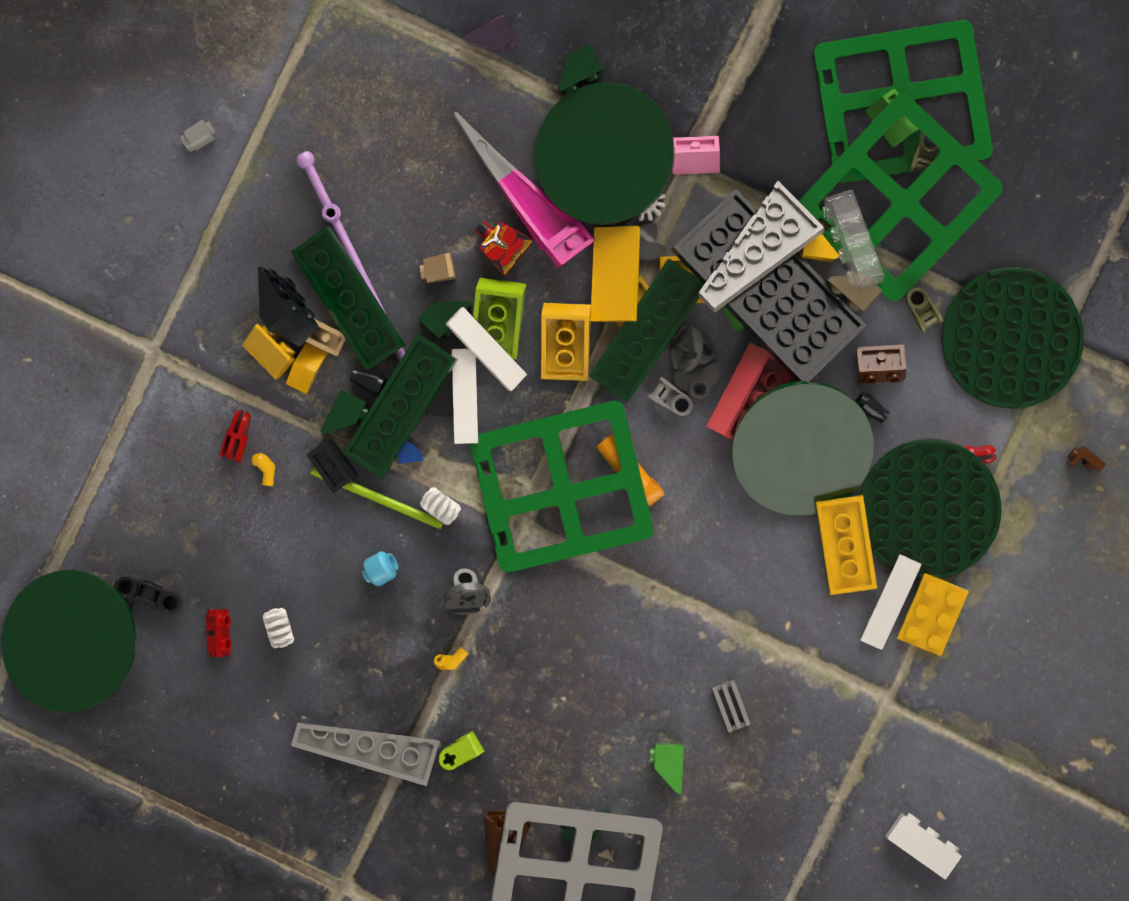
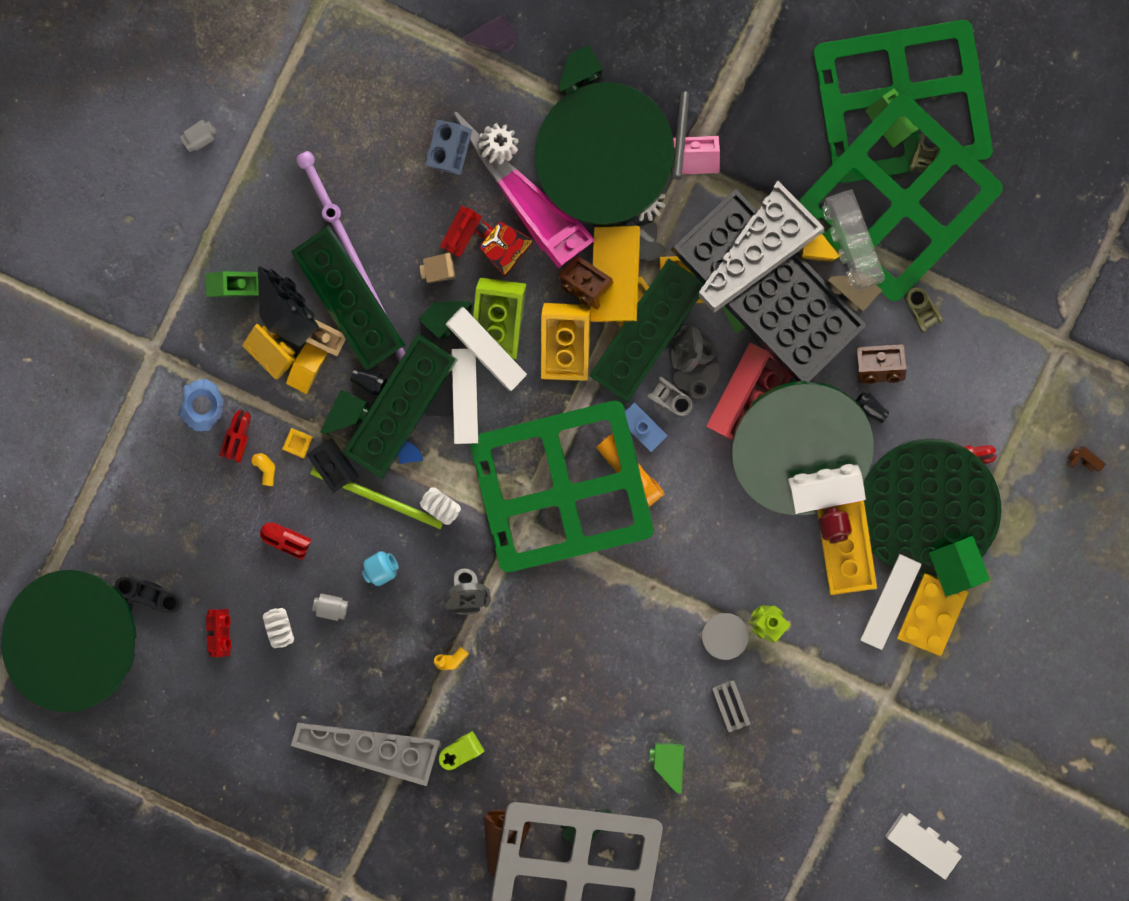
dark green tile [941,267,1084,409] -> none
none -> medium blue piece [178,379,224,431]
none -> bright green slope [205,271,259,297]
none -> red arm [260,522,311,560]
none -> yellow tile [282,428,313,458]
none -> light grey brick [312,594,348,621]
none -> sand blue brick [425,120,473,175]
none -> red hinge [439,205,483,257]
none -> white gear [478,123,518,165]
none -> reddish brown bracket [559,255,613,310]
none -> medium blue plate [625,402,668,452]
none -> dark grey bar [672,91,690,180]
none -> light grey tile [702,613,749,660]
none -> lime brick [748,605,791,642]
none -> white brick [788,464,866,514]
none -> dark red head [818,507,852,544]
none -> green slope [929,536,990,597]

